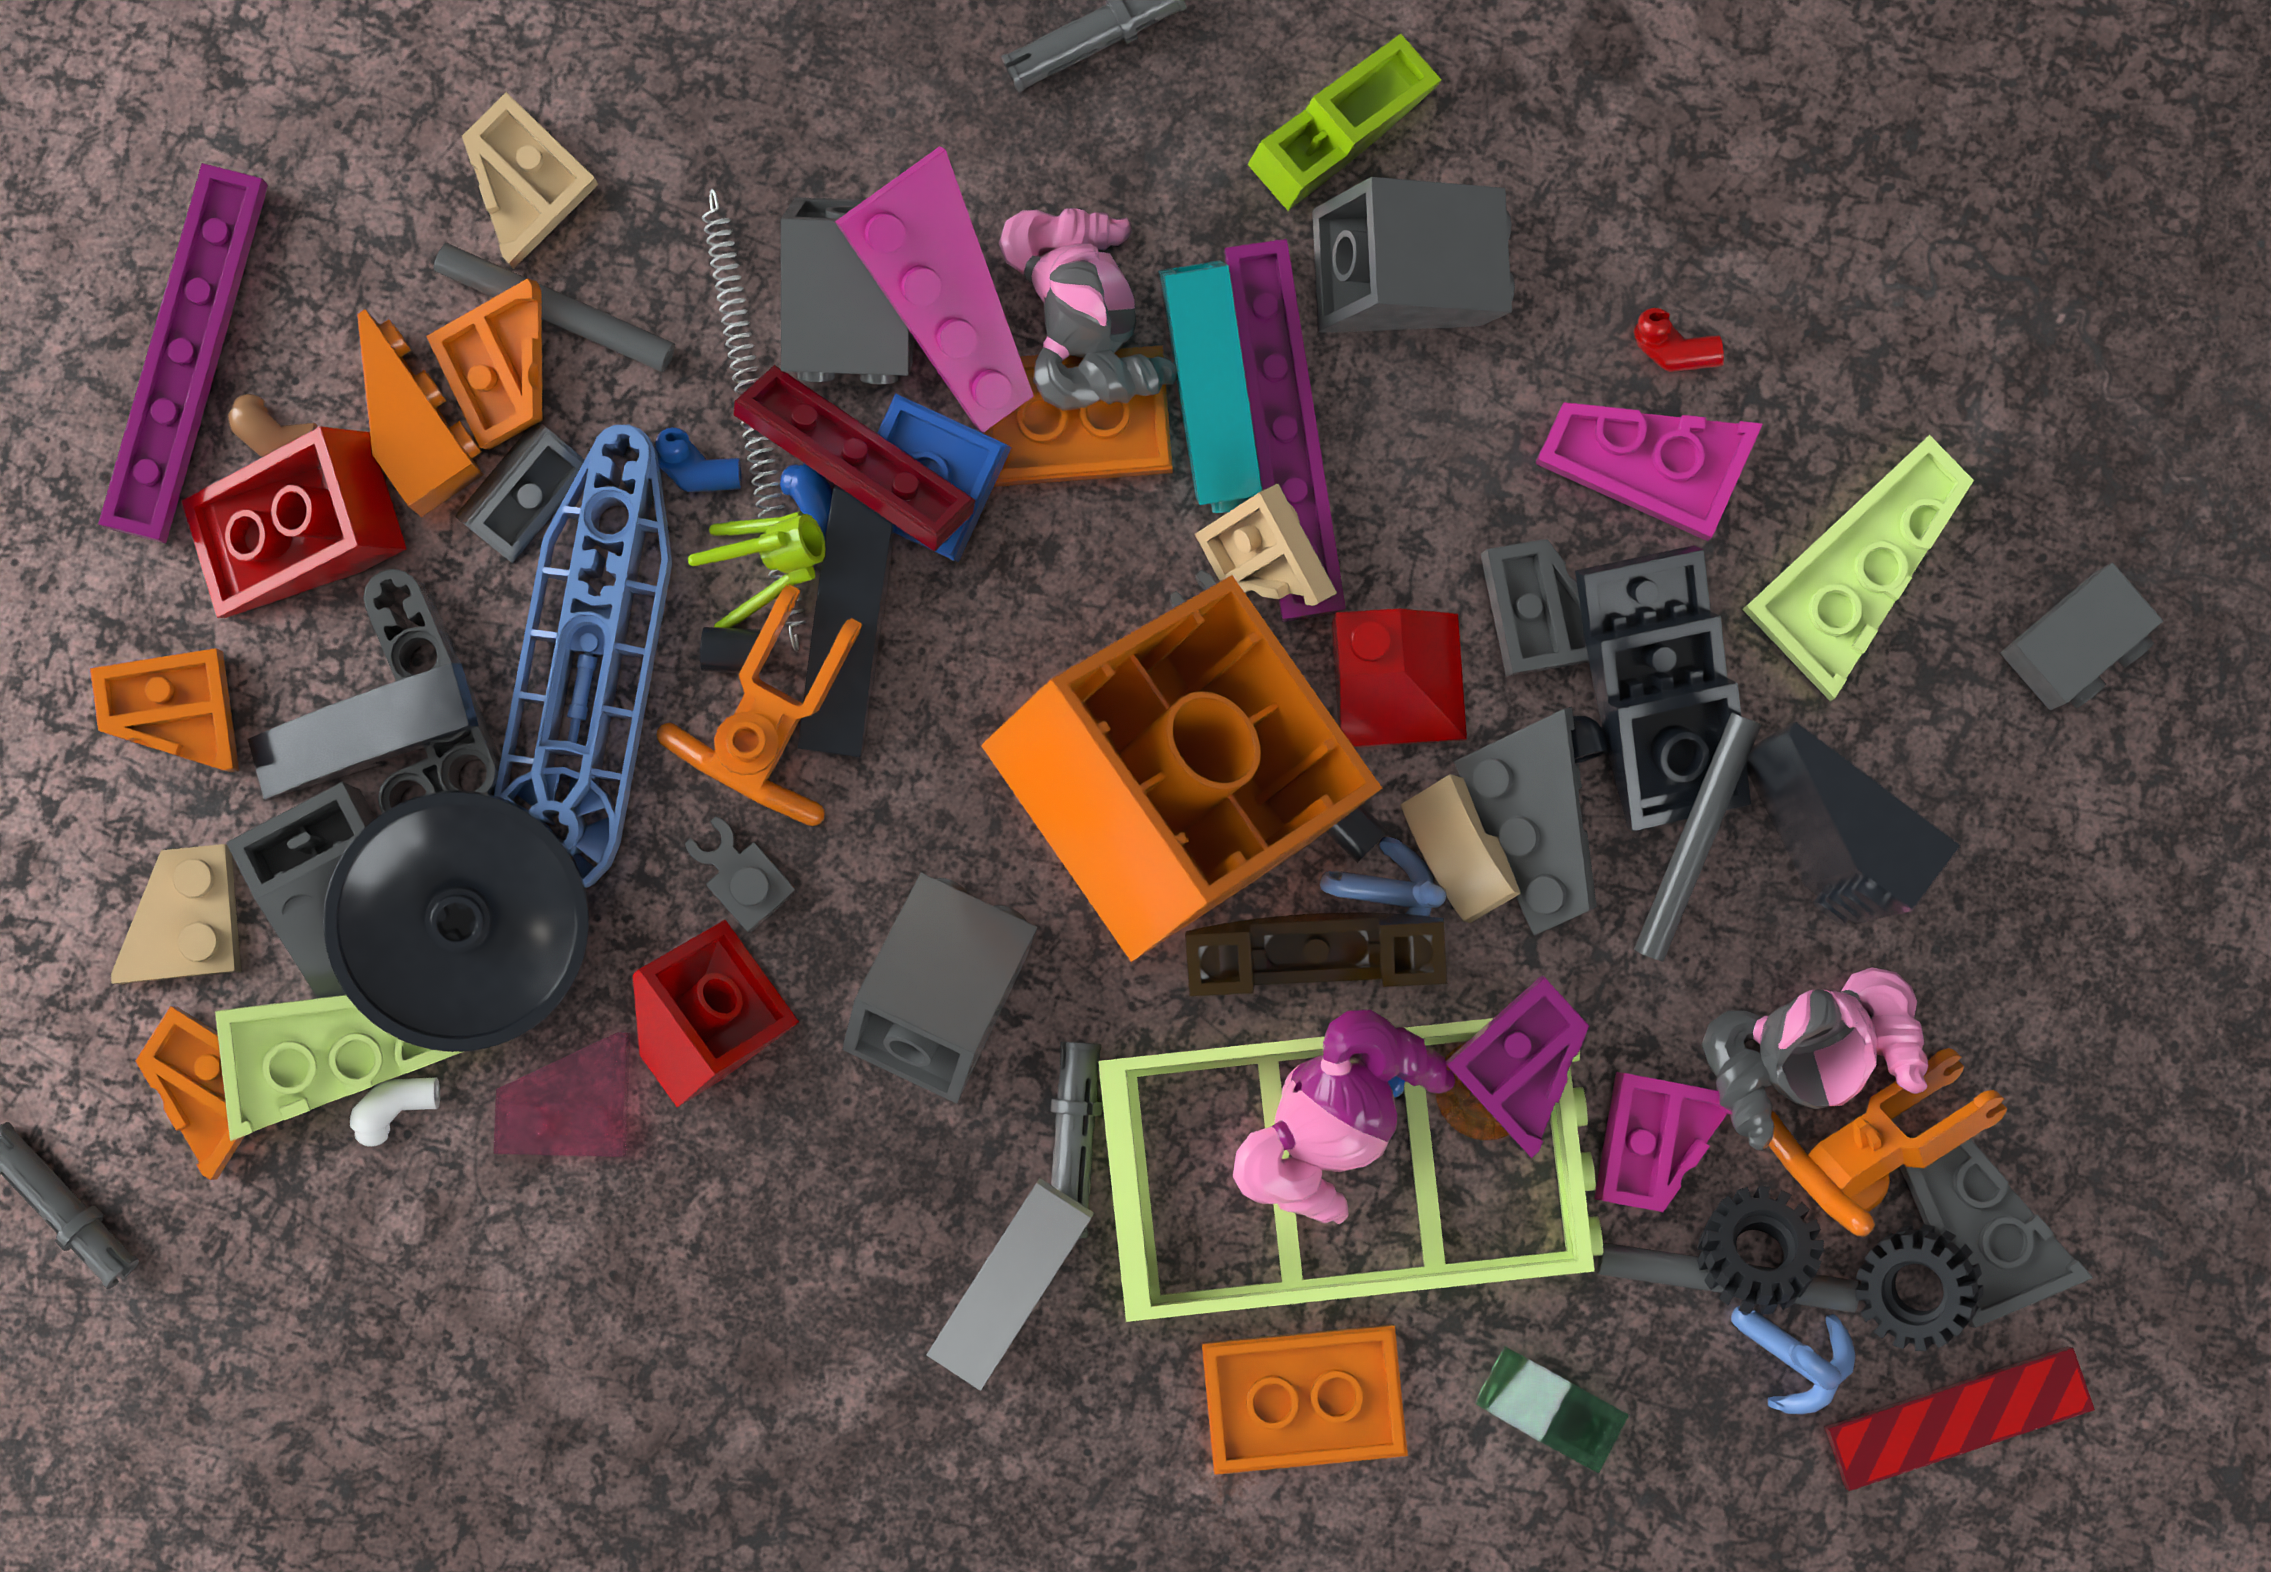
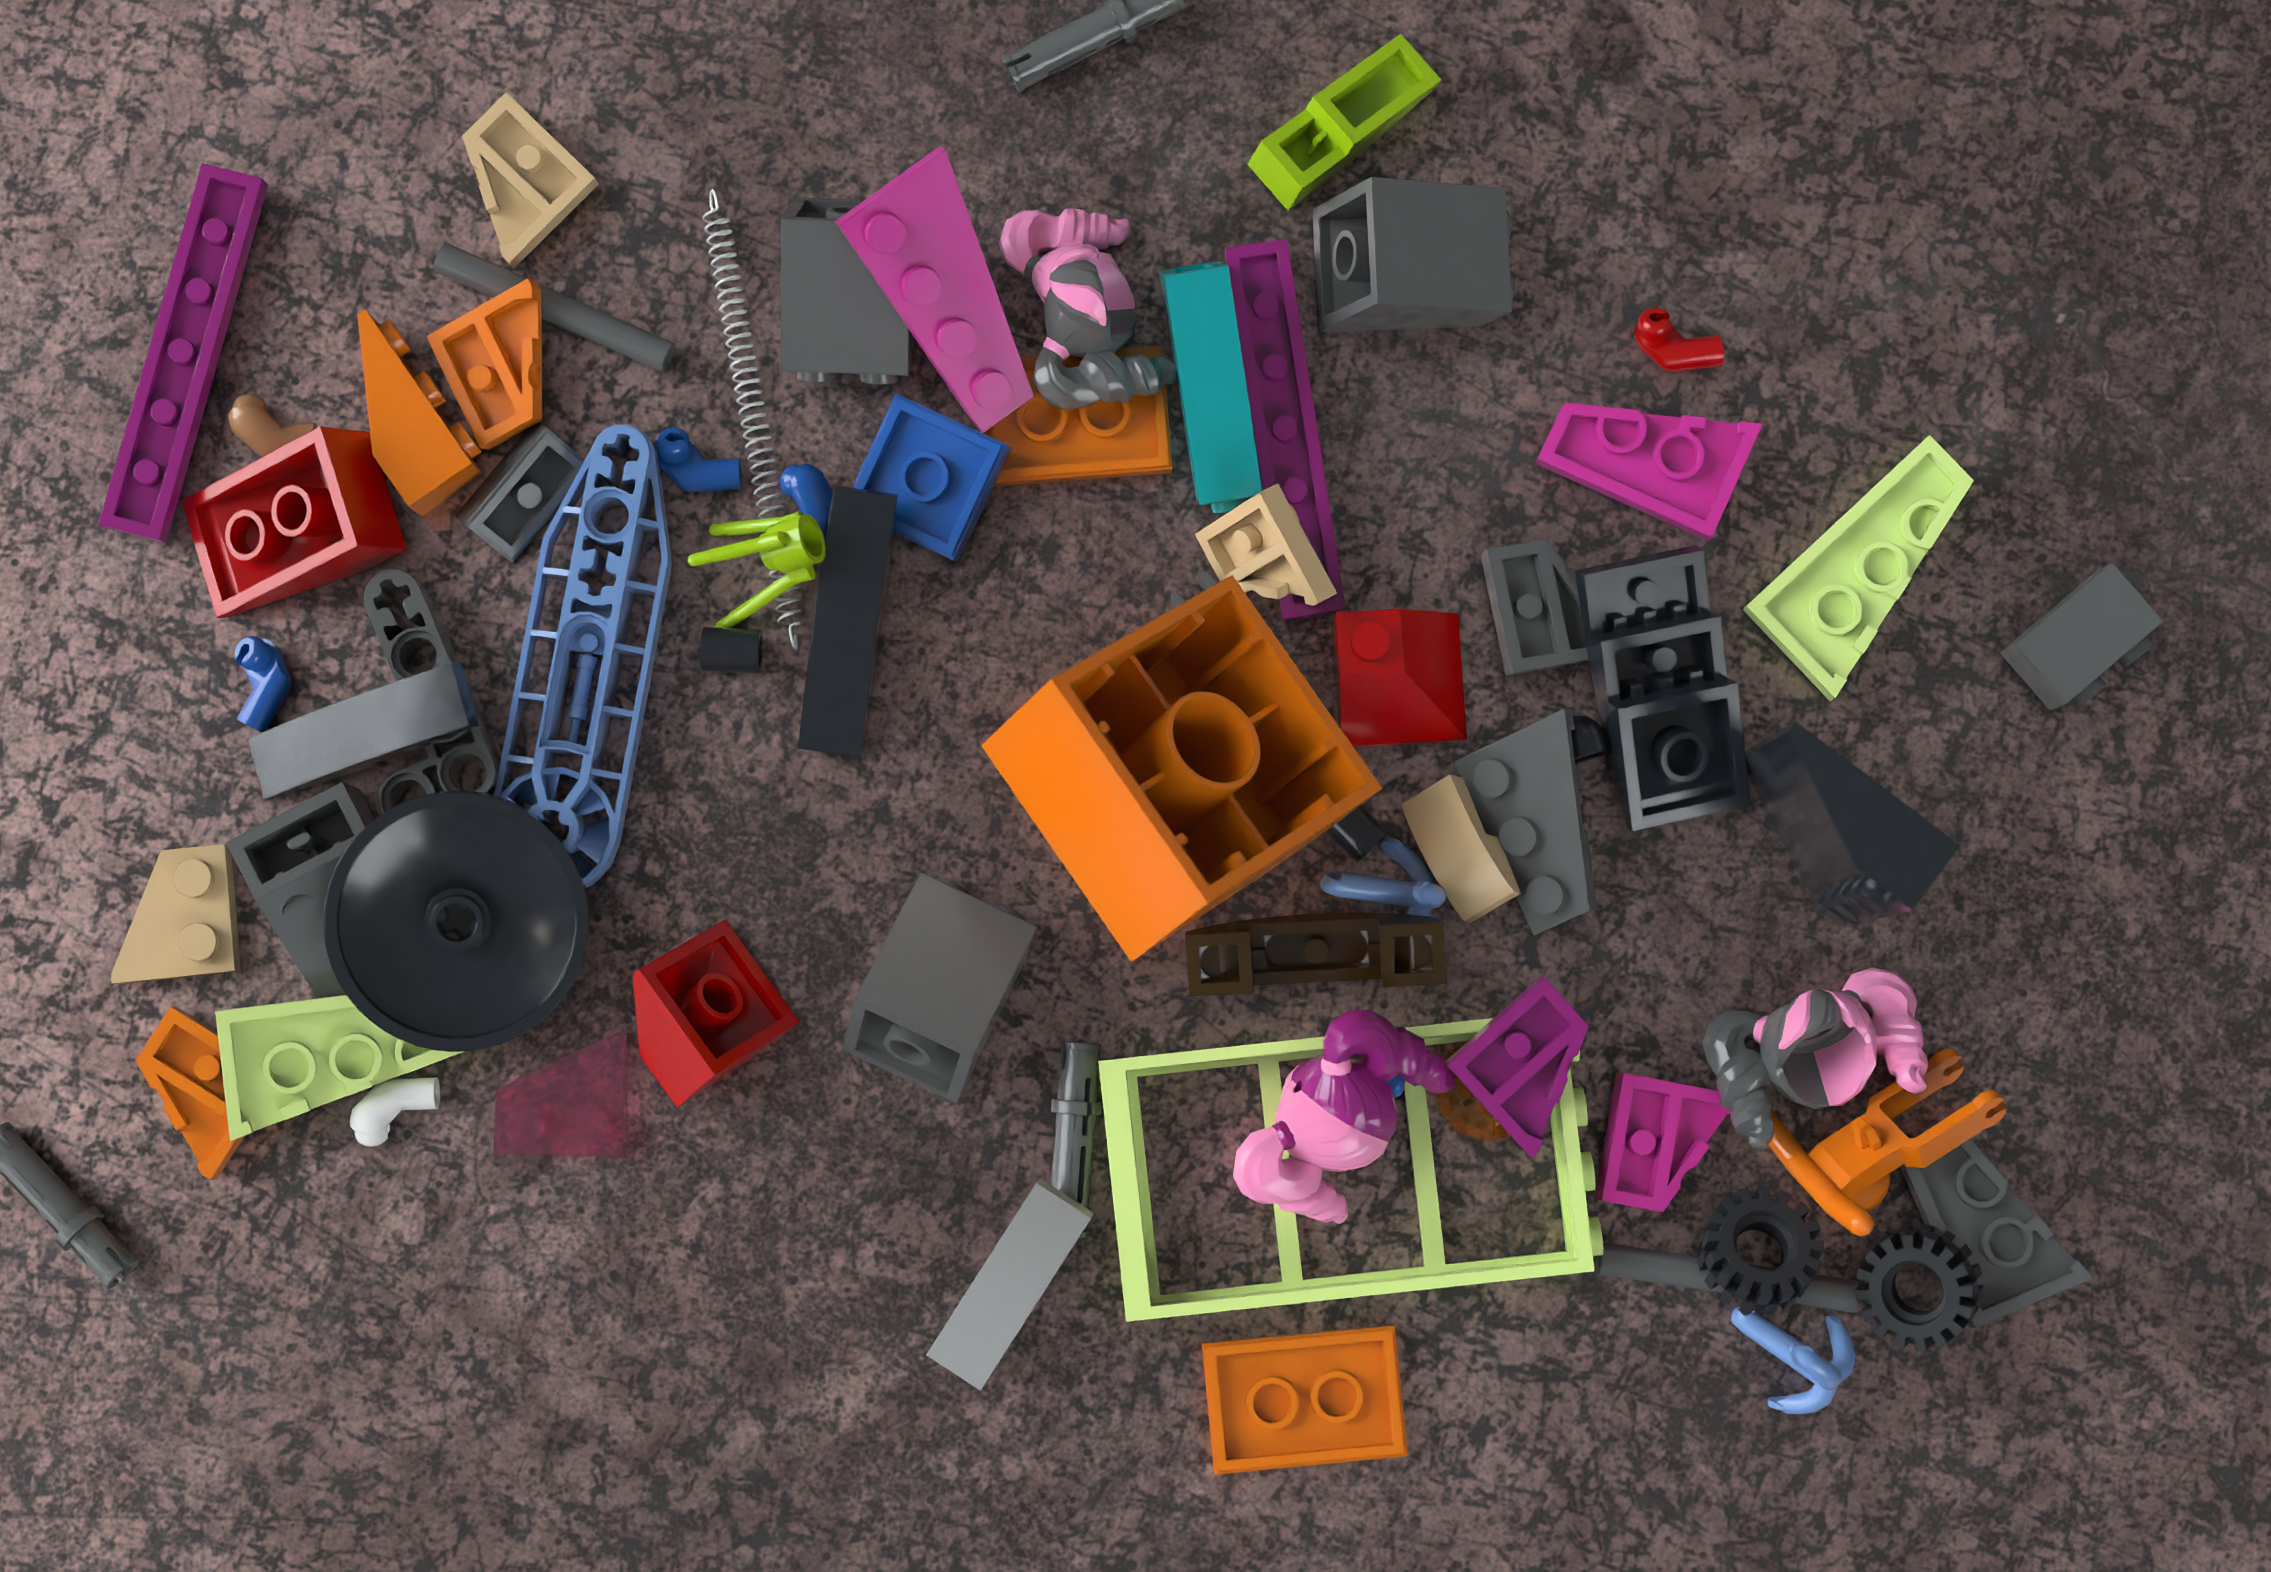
orange wing [90,648,239,772] -> none
orange piece [656,584,862,826] -> none
dark grey plate [685,816,798,933] -> none
dark red tile [733,365,975,552] -> none
clear green slope [1474,1346,1629,1474] -> none
dark grey piece [1634,713,1762,962] -> none
tile [1824,1346,2095,1491] -> none
none -> blue arm [235,636,291,733]

